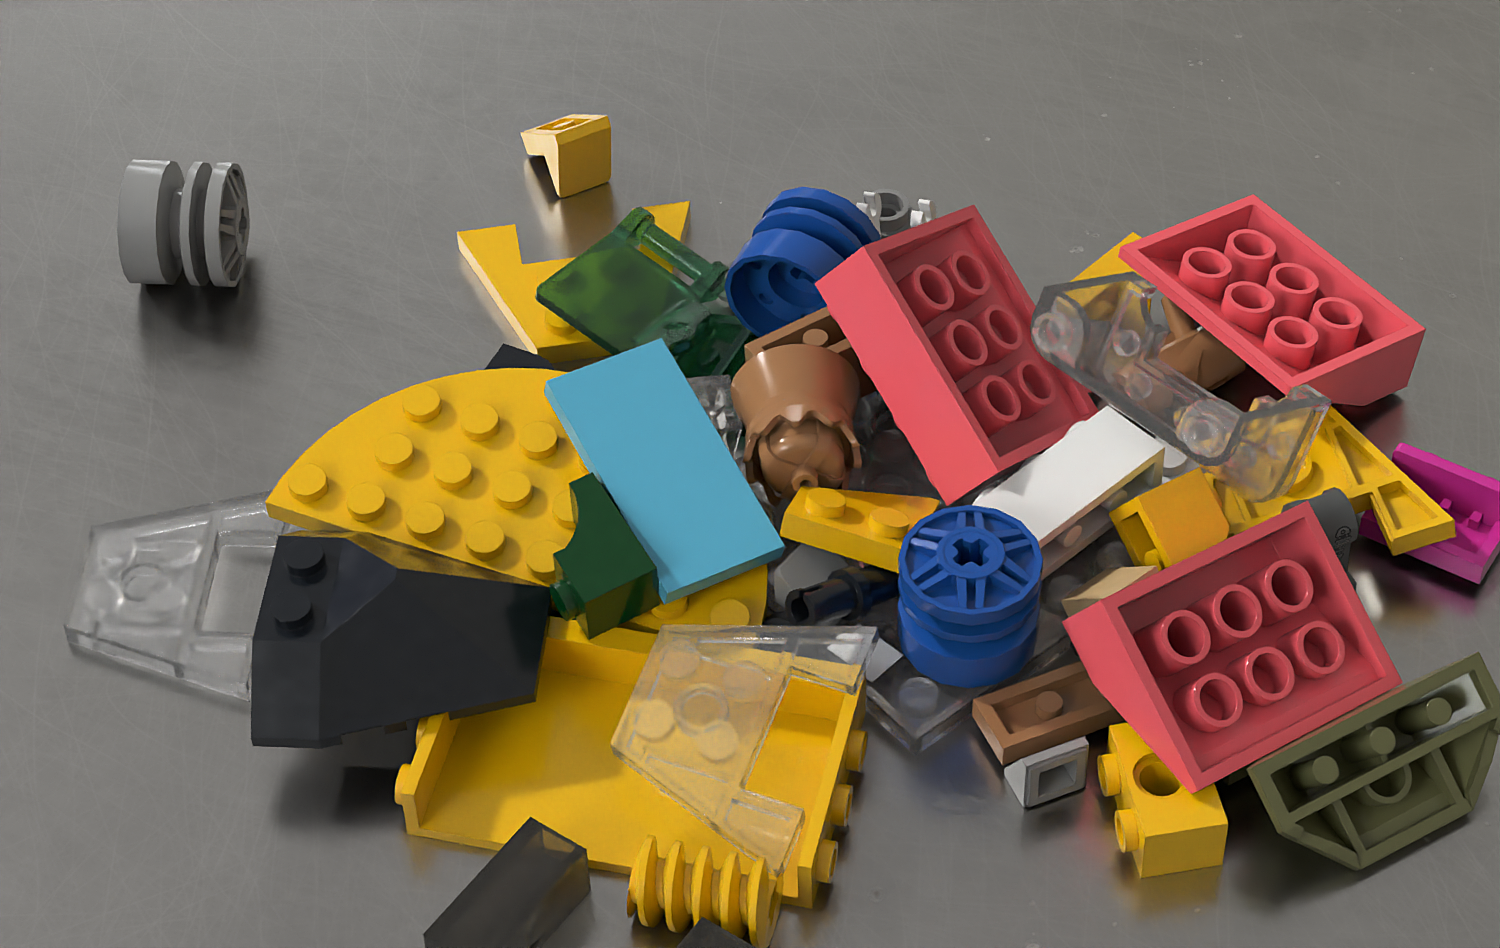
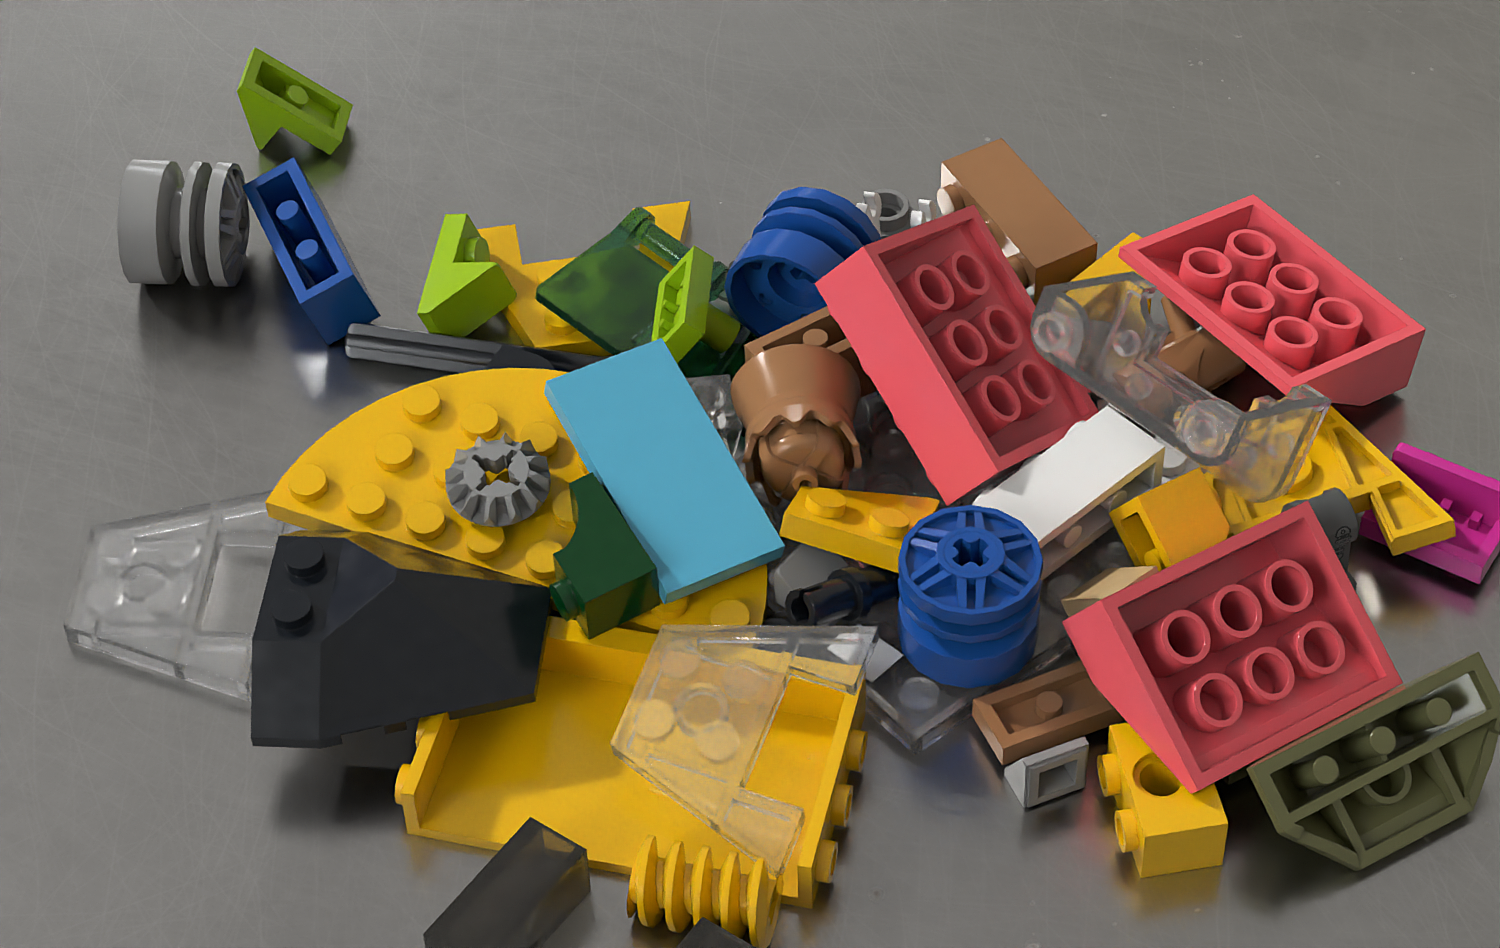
yellow slope [521,114,611,198] -> none
none -> lime slope [237,47,353,155]
none -> blue brick [242,157,381,345]
none -> black axle [344,322,609,373]
none -> lime slope [417,213,517,337]
none -> light grey gear [445,432,551,527]
none -> lime tile [651,245,740,363]
none -> medium nougat brick [937,138,1098,310]

